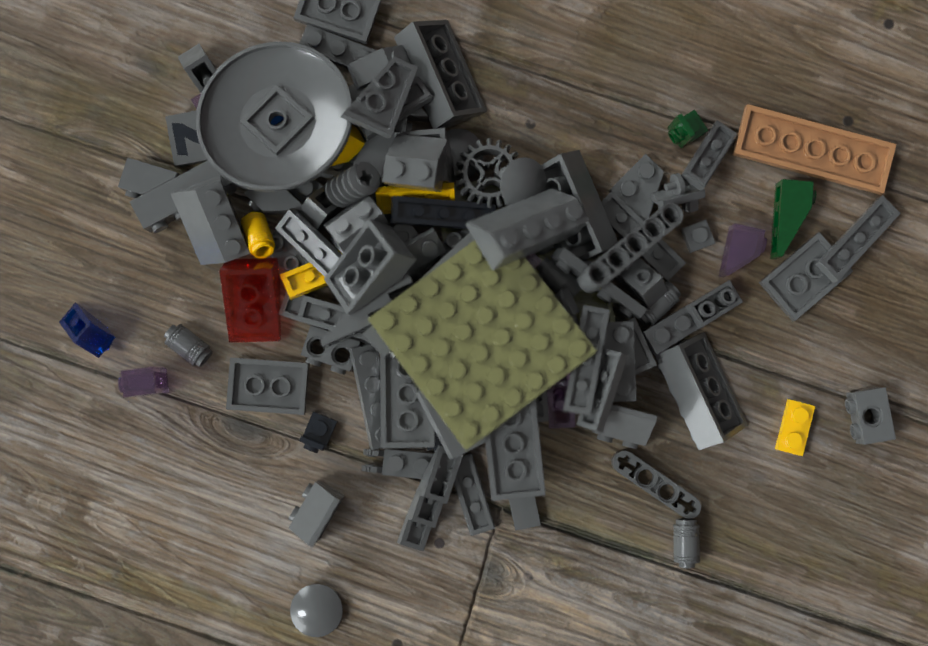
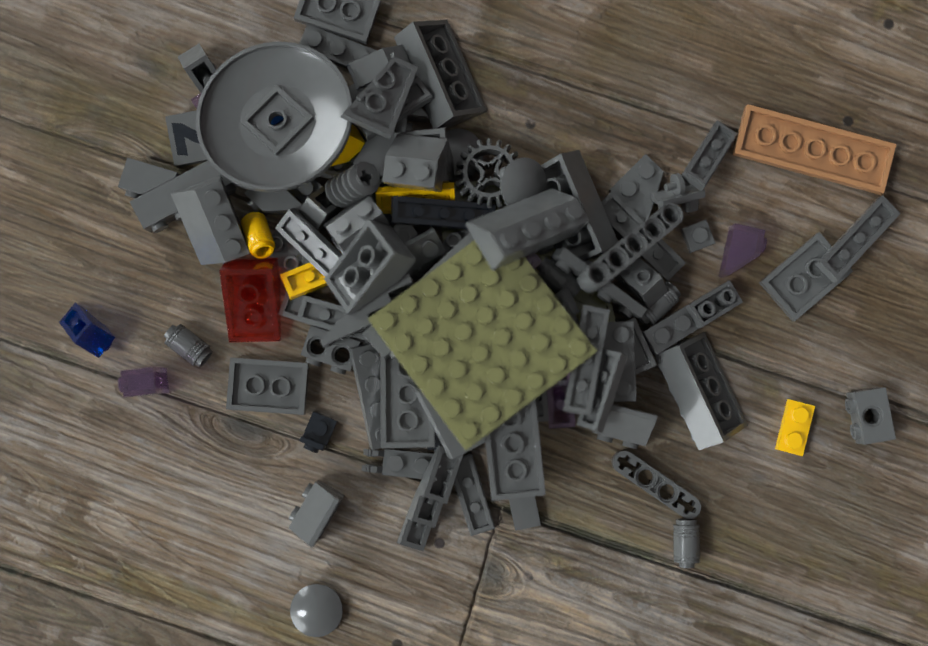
dark green bracket [667,109,708,149] -> none
dark green slope [770,179,816,260] -> none

